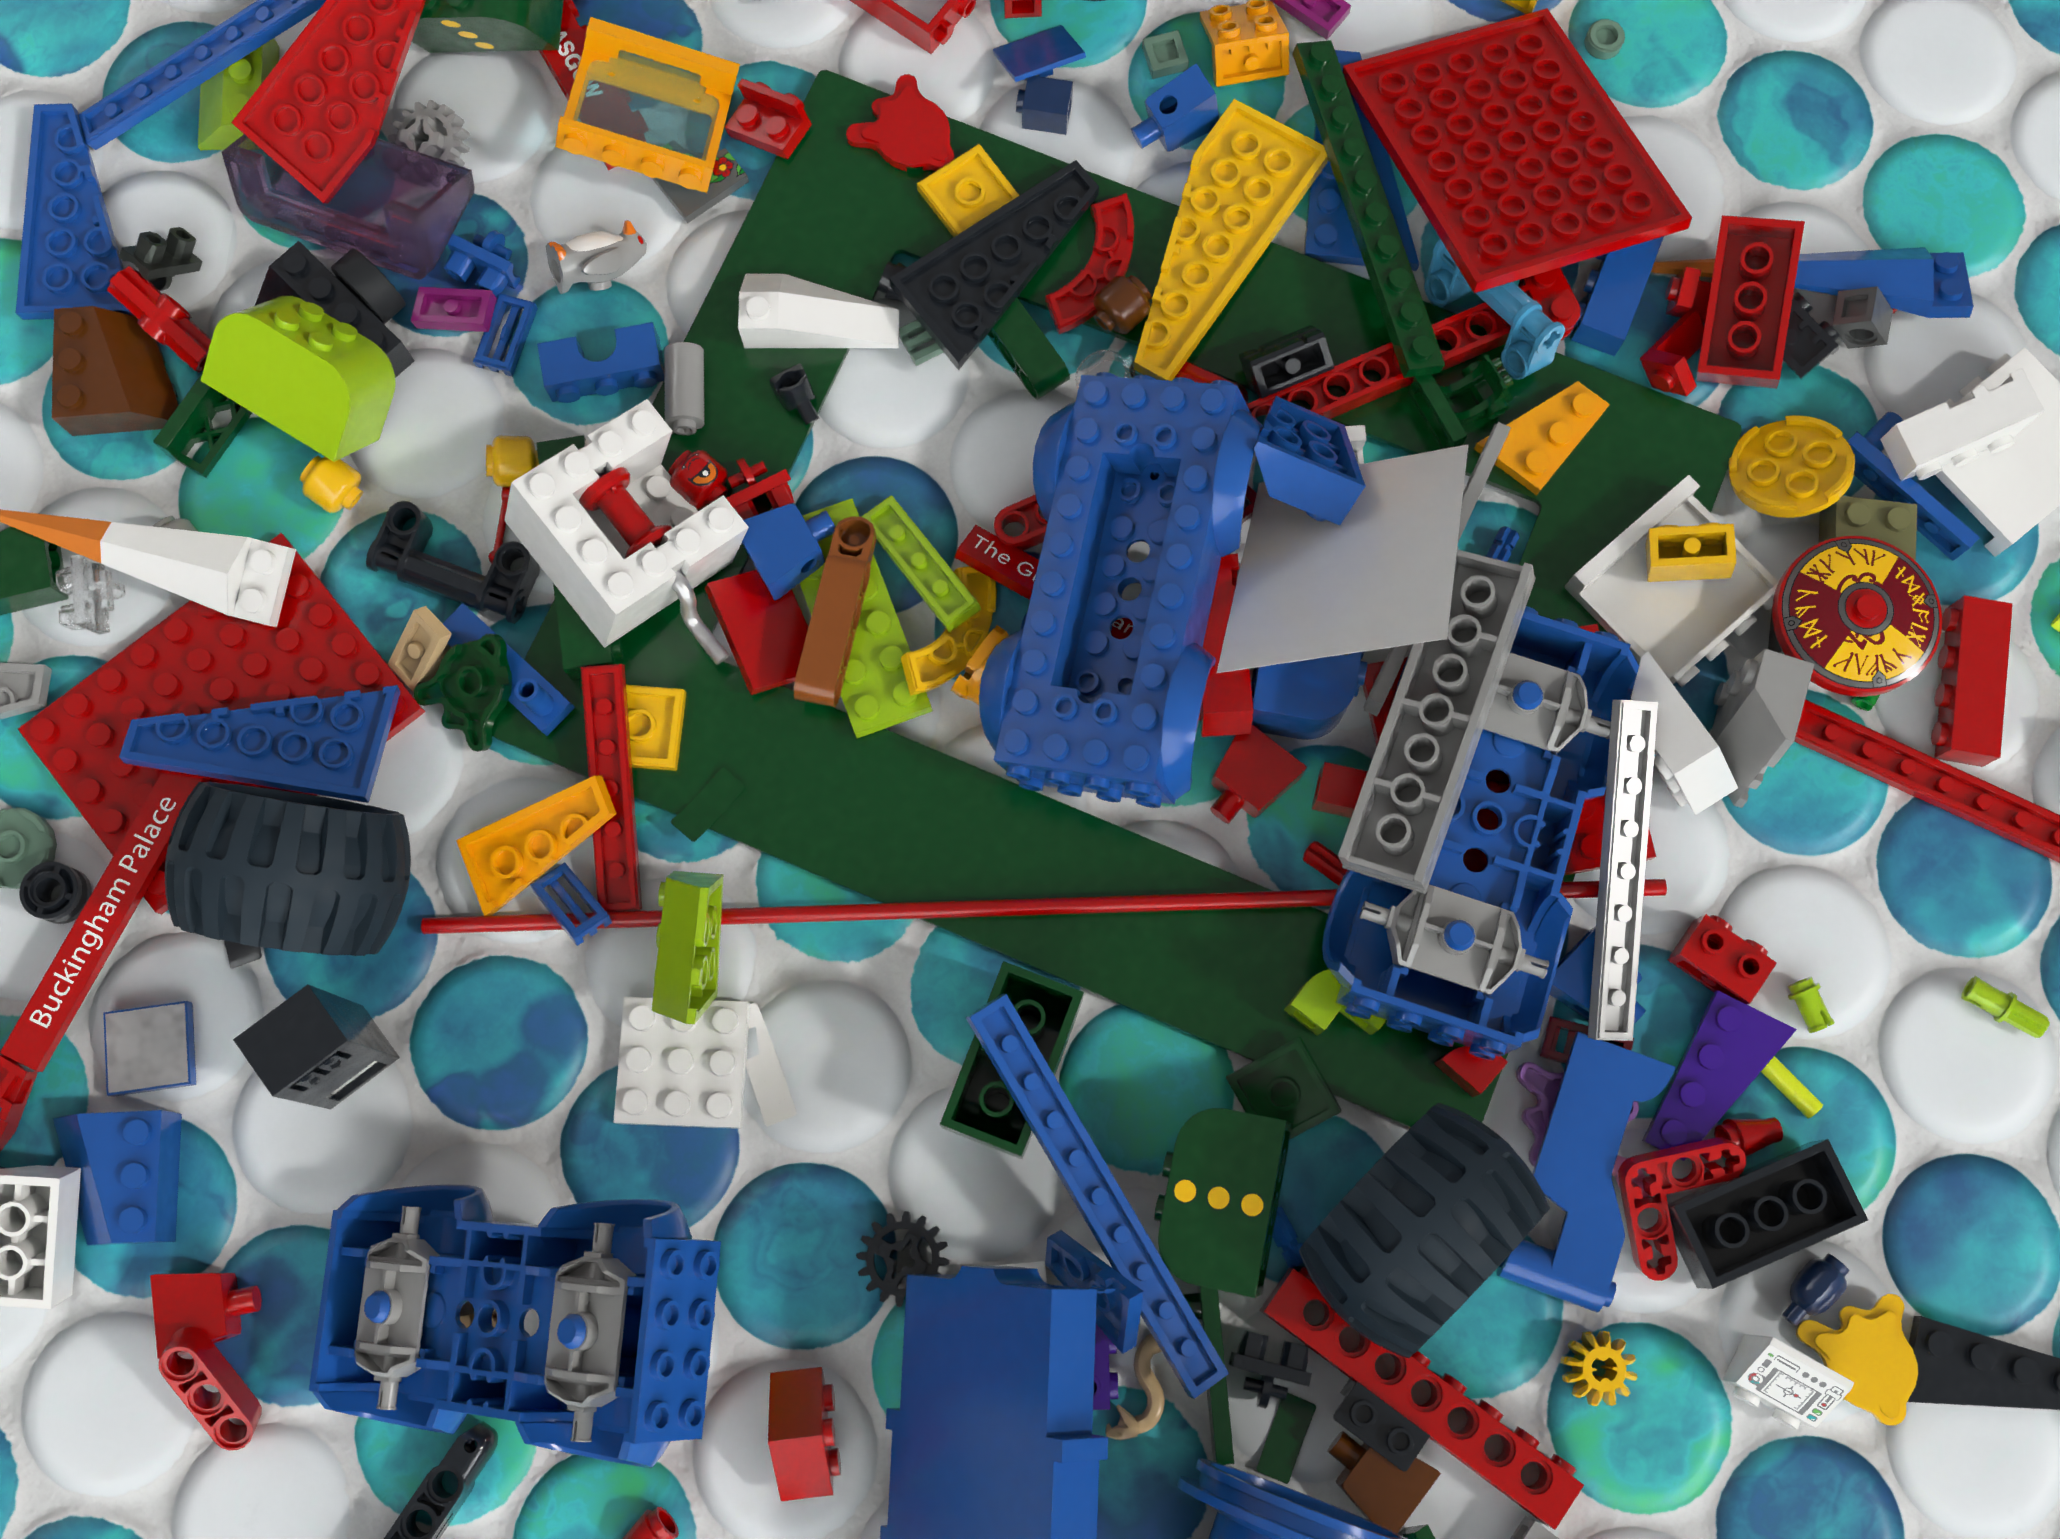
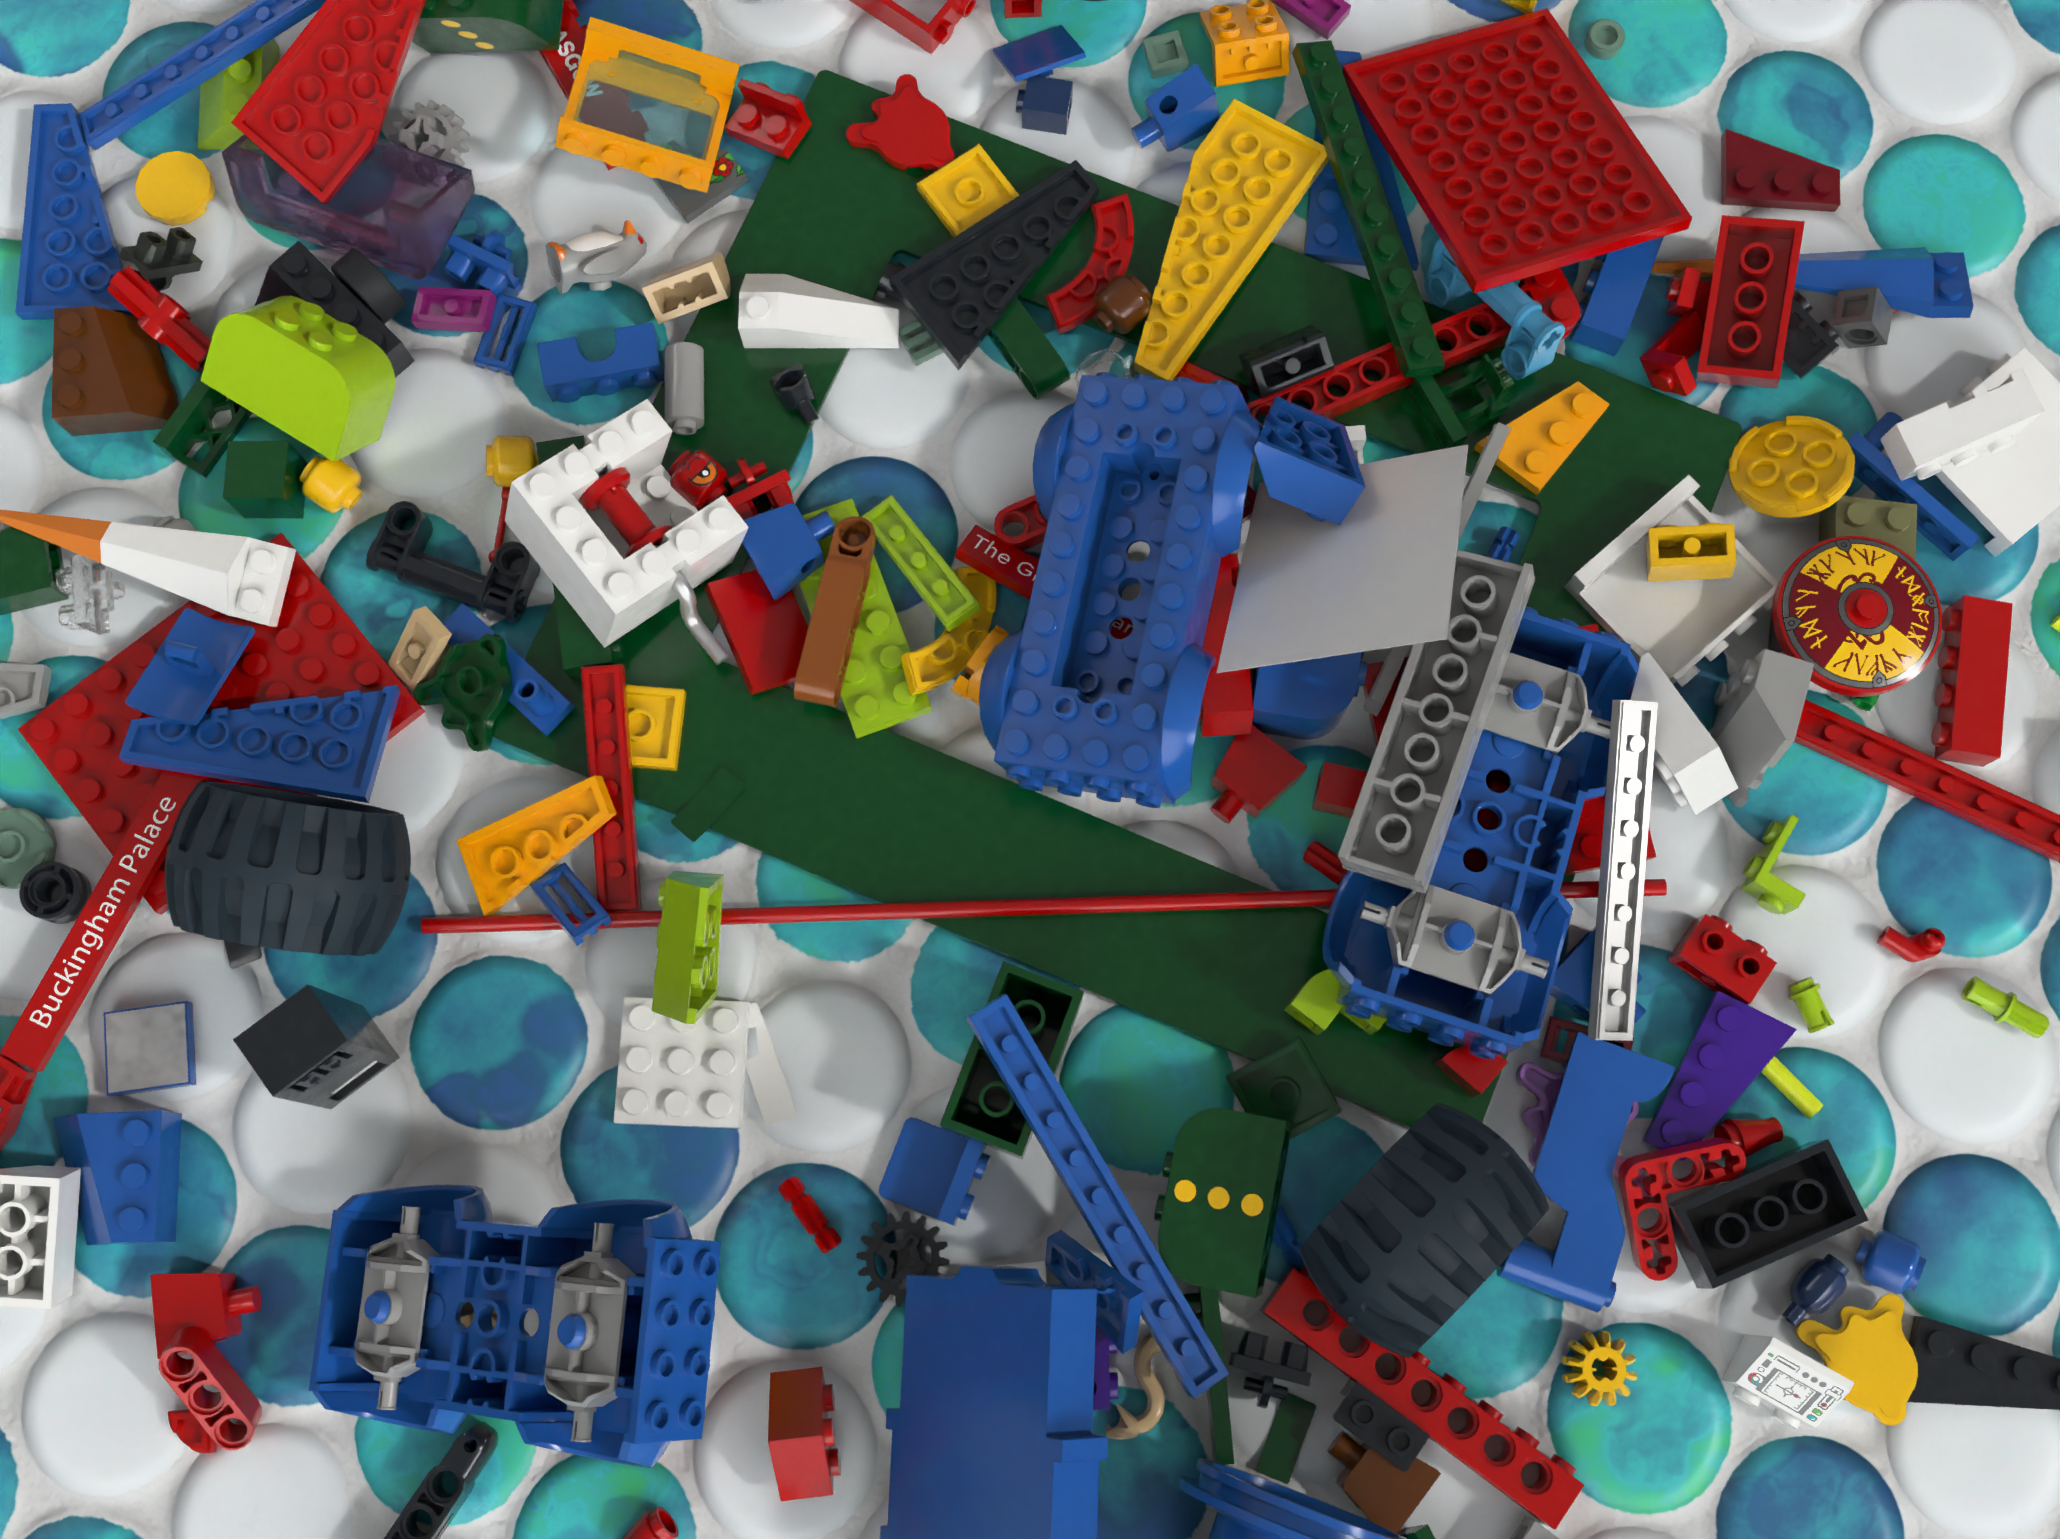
none -> blue shield [125,608,255,725]
none -> yellow tile [135,151,215,226]
none -> red tile [168,1409,217,1453]
none -> dark green head [223,441,308,519]
none -> tan brick [642,251,731,324]
none -> red axle [778,1176,841,1254]
none -> blue bracket [879,1117,990,1226]
none -> dark red wing [1721,129,1841,212]
none -> lime bracket [1741,814,1806,915]
none -> blue head [1854,1230,1926,1294]
none -> red arm [1877,926,1946,962]

